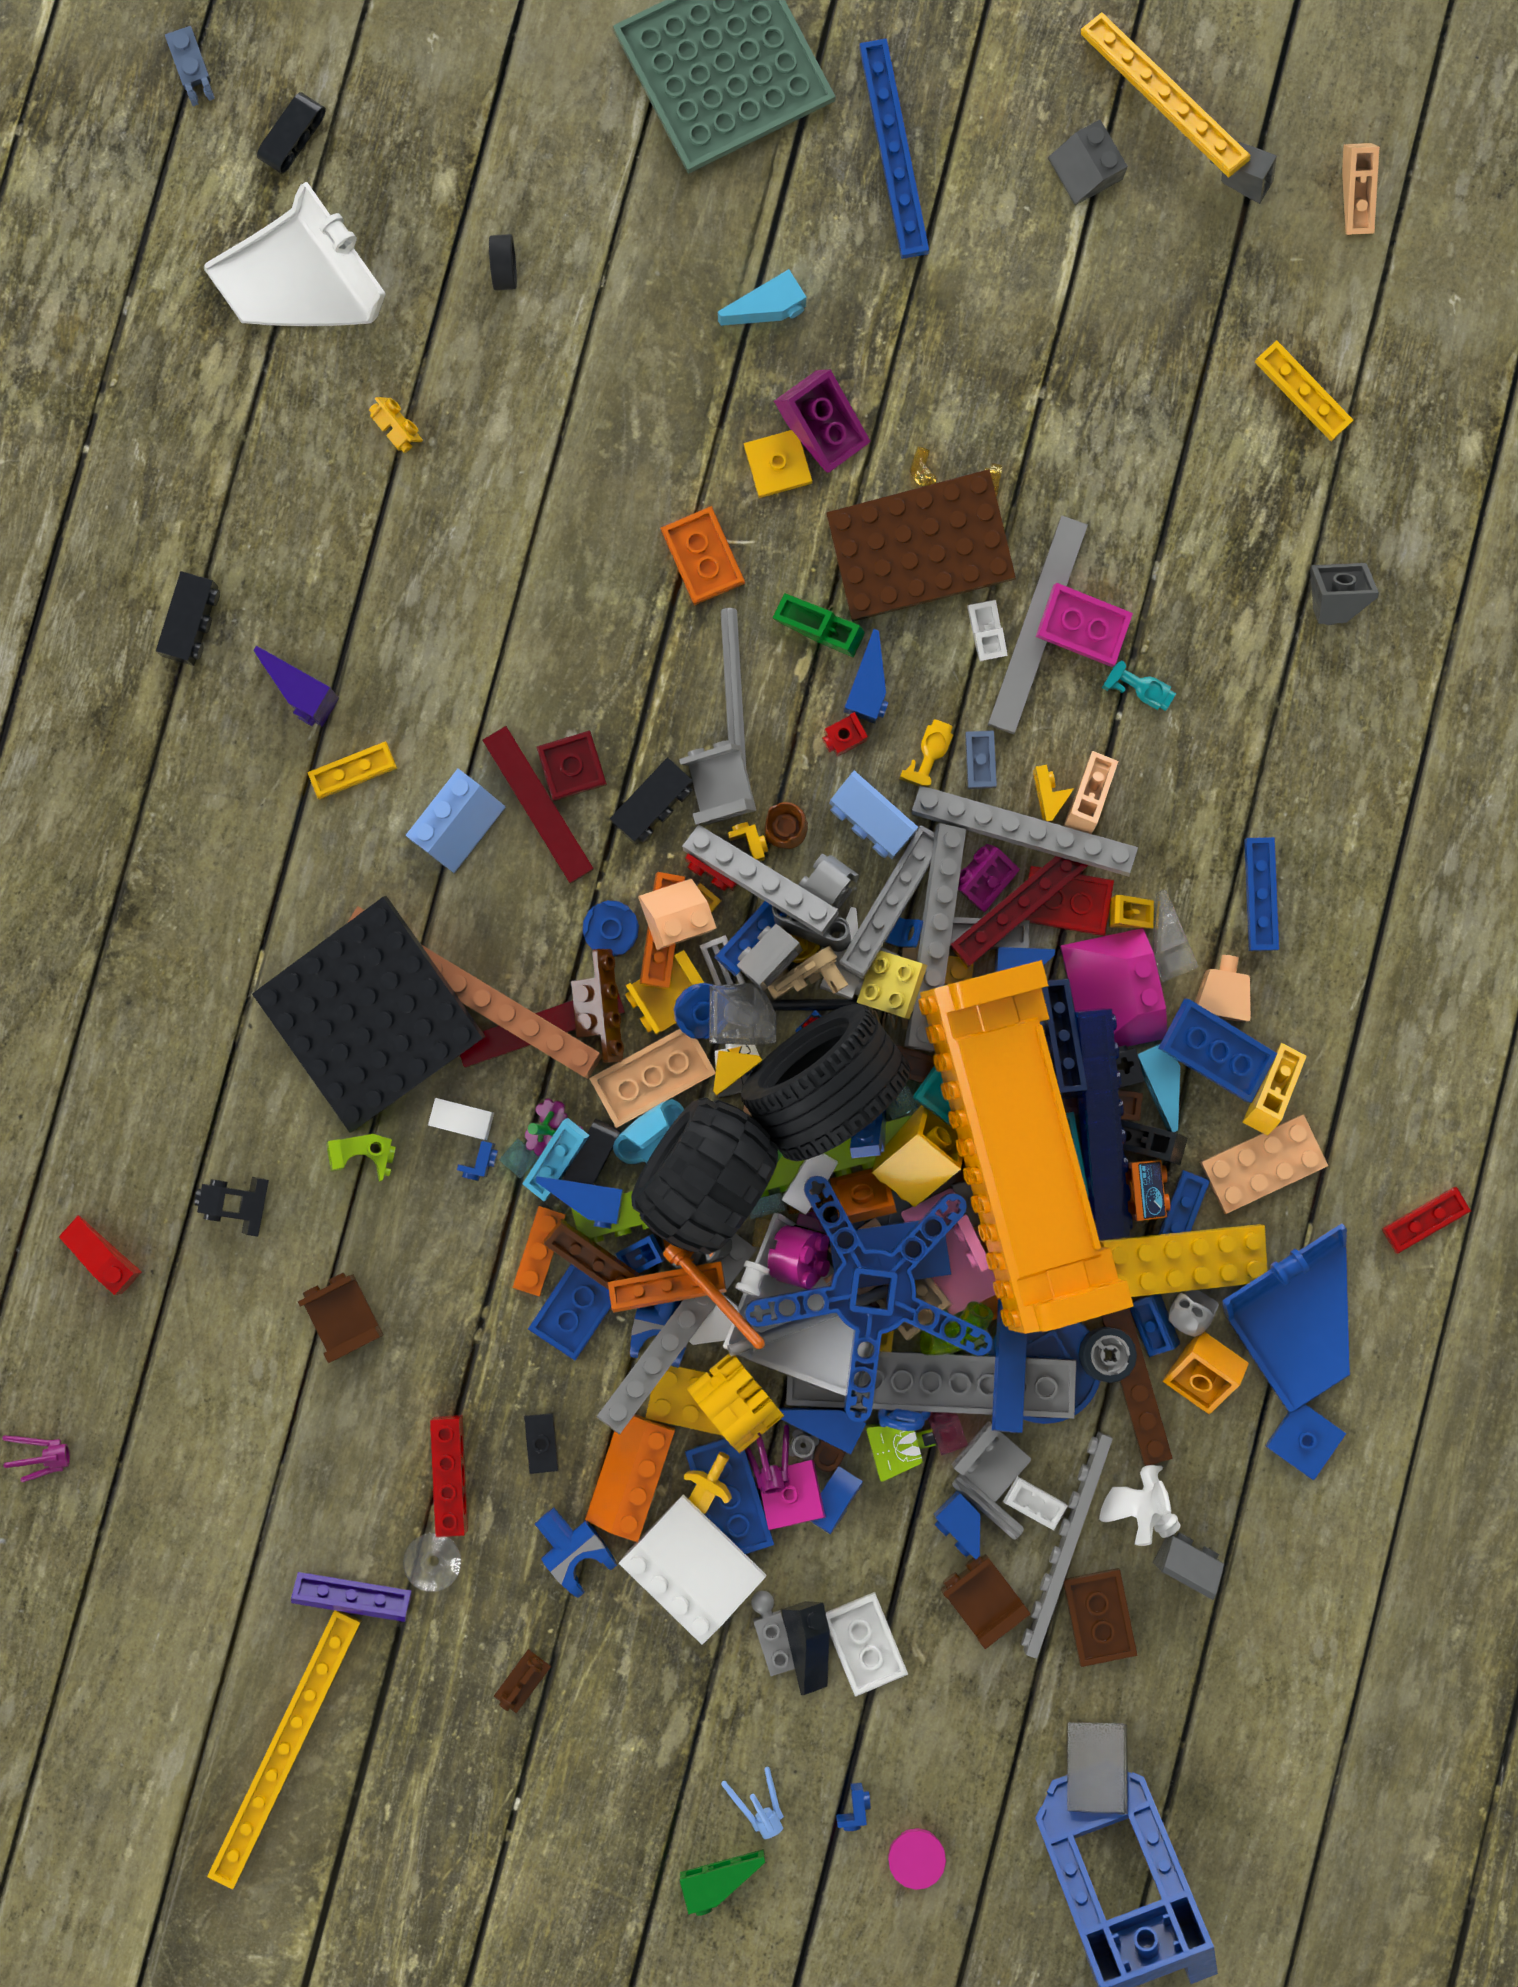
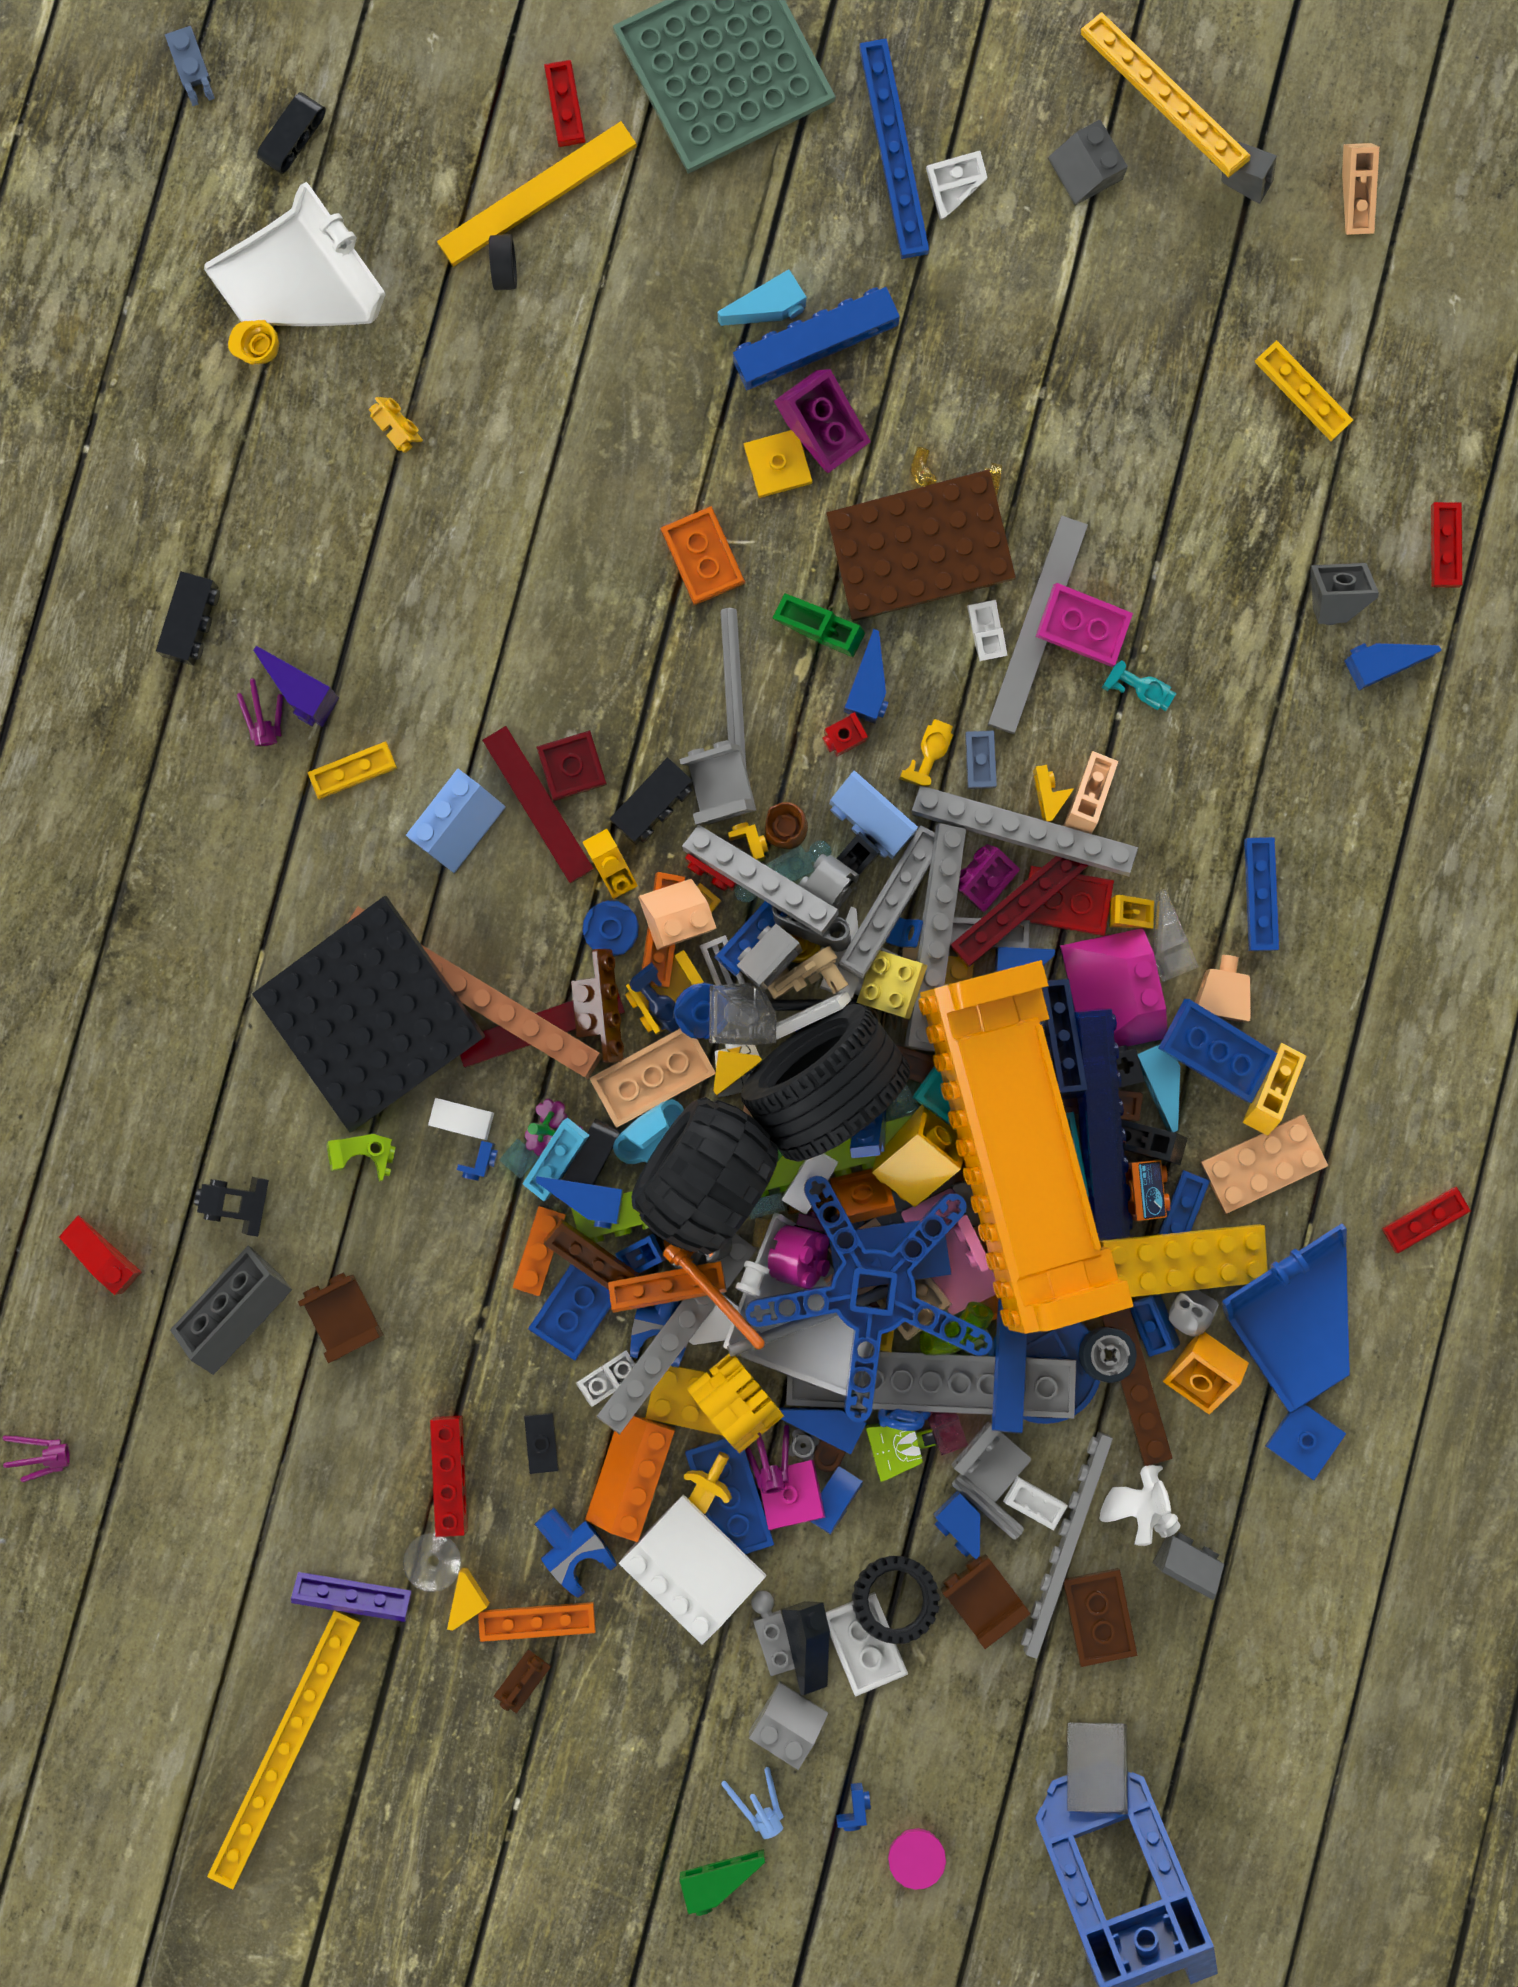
none -> dark grey slope [170,1246,292,1375]
none -> yellow hat [228,320,280,365]
none -> magenta plant [237,678,283,747]
none -> yellow tile [437,121,637,267]
none -> yellow slope [447,1567,490,1631]
none -> orange plate [478,1602,596,1642]
none -> red tile [544,60,586,147]
none -> white slope [576,1350,635,1407]
none -> yellow slope [583,829,638,899]
none -> dark blue piece [629,962,679,1033]
none -> blue brick [733,287,900,391]
none -> clear light blue plate [735,840,832,902]
none -> light grey slope [749,1681,828,1770]
none -> white tile [768,991,851,1042]
none -> black slope [836,832,880,887]
none -> black tyre [852,1556,940,1644]
none -> white wing [926,151,987,221]
none -> blue slope [1344,643,1442,690]
none -> red plate [1431,502,1463,588]

